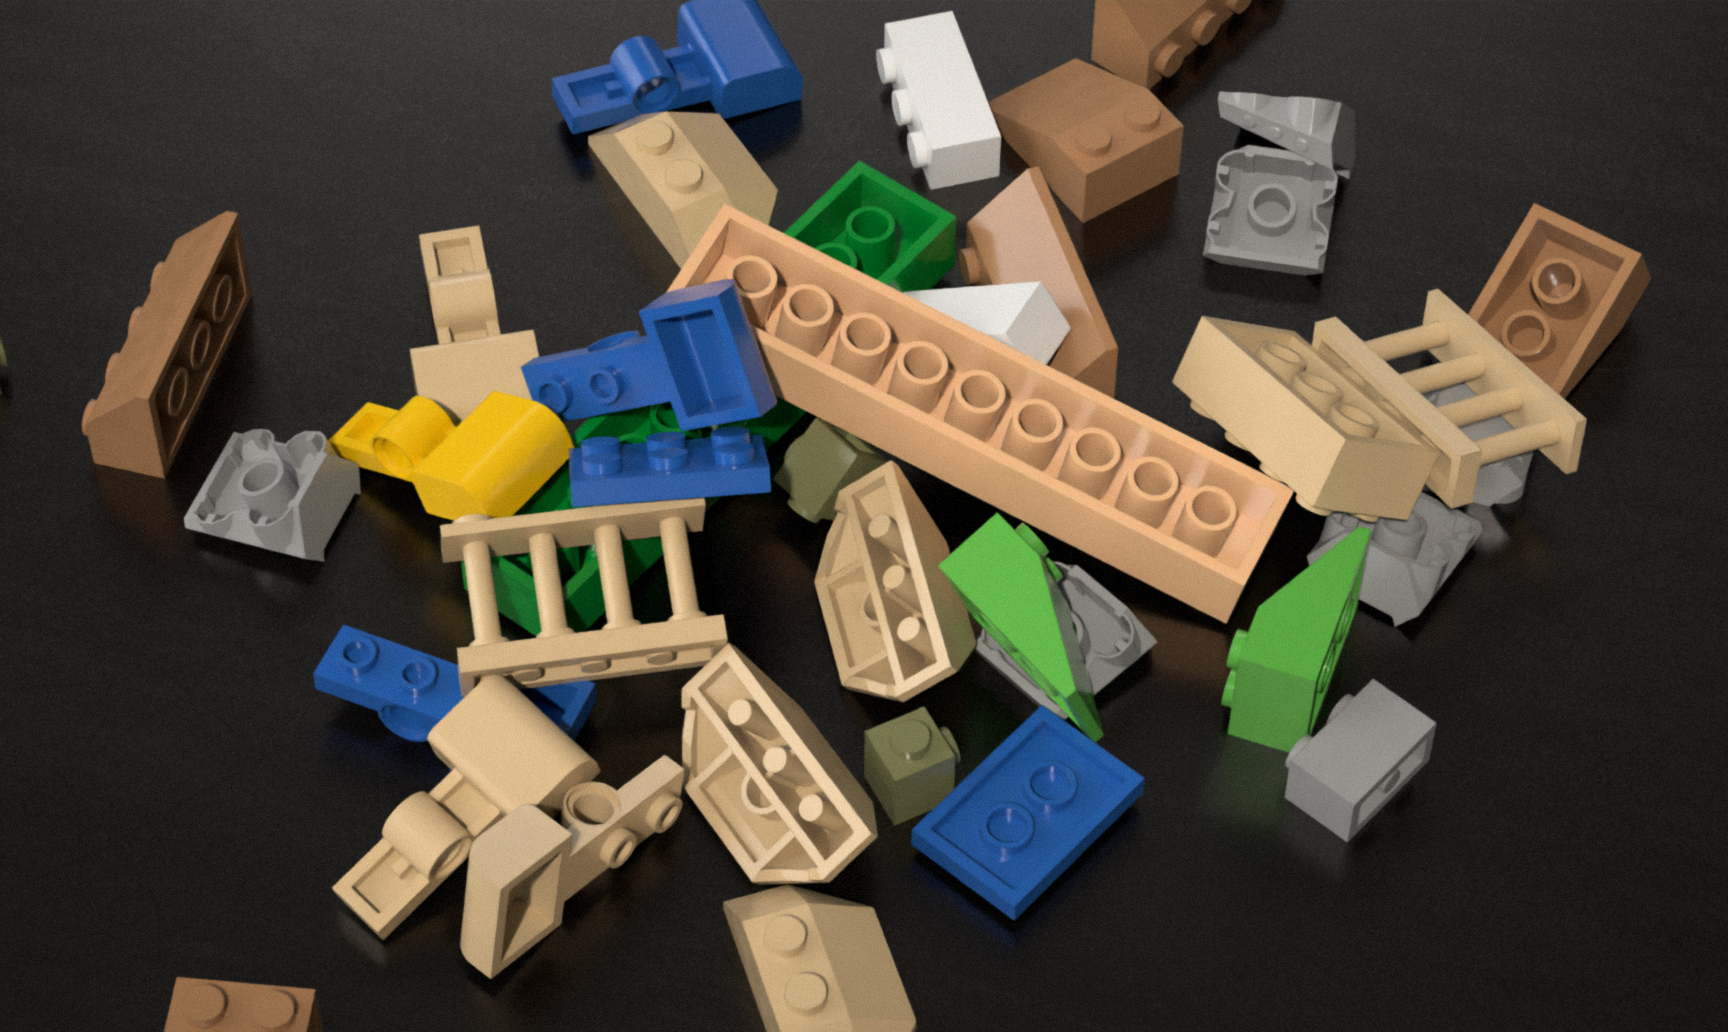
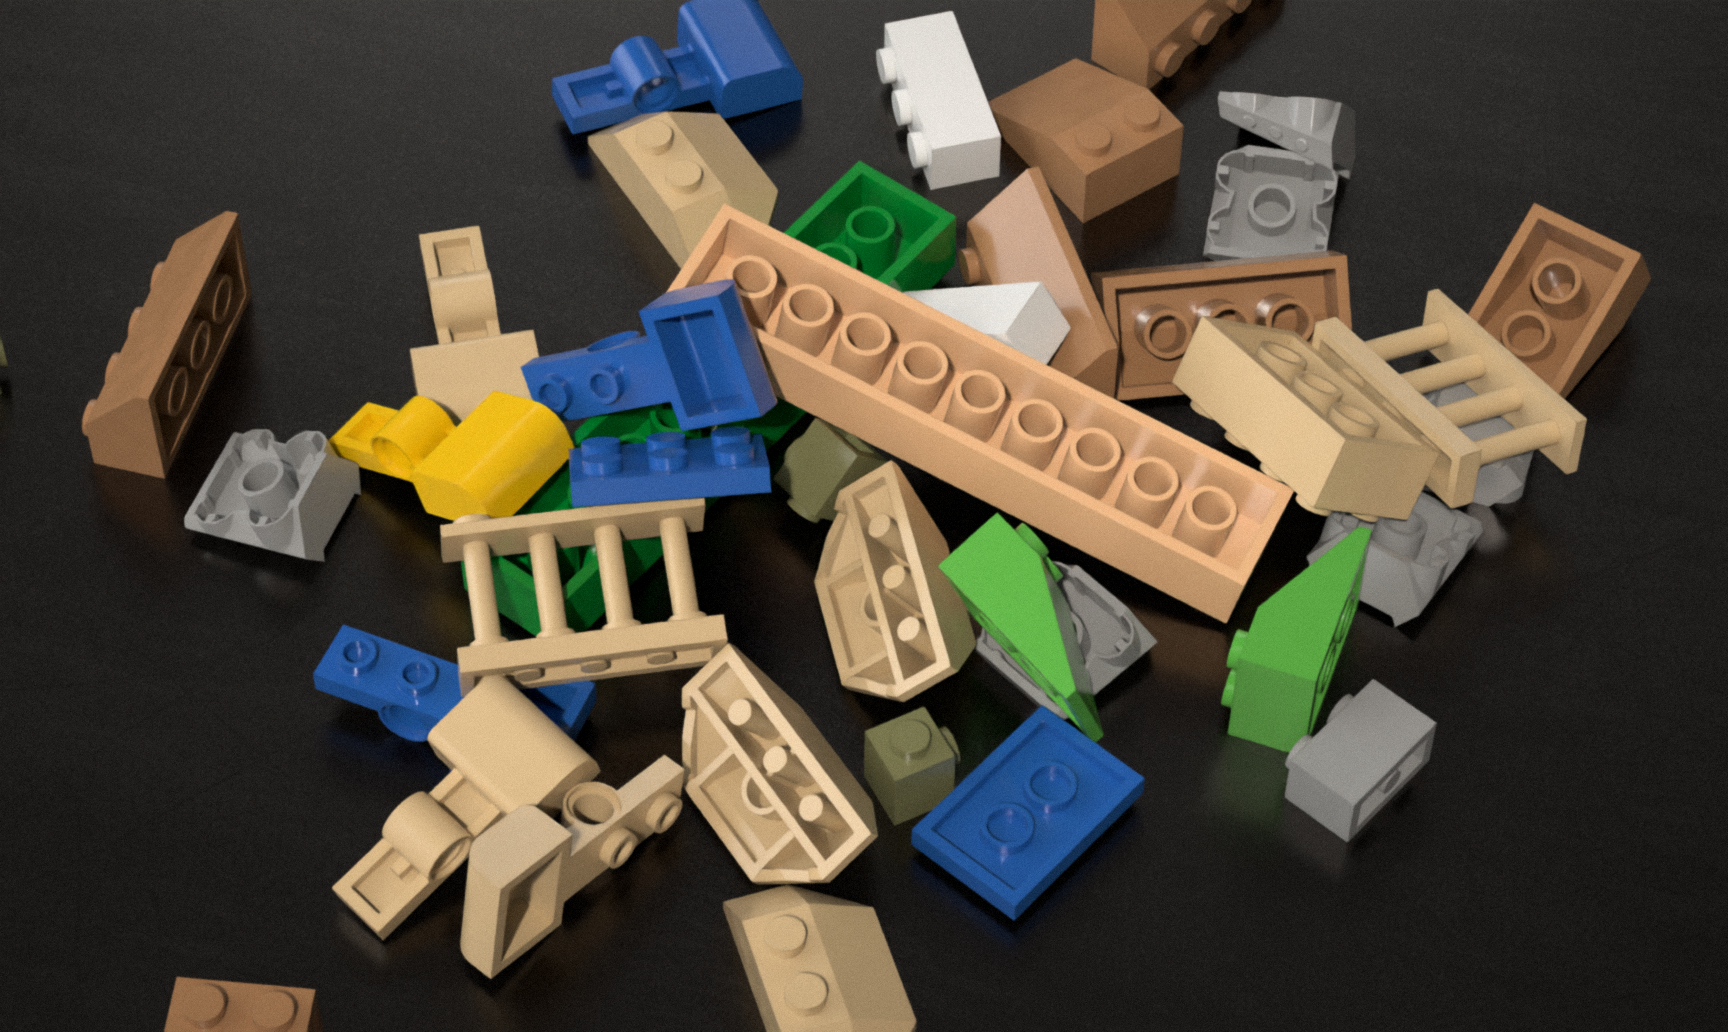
none -> medium nougat slope [1091,250,1352,401]

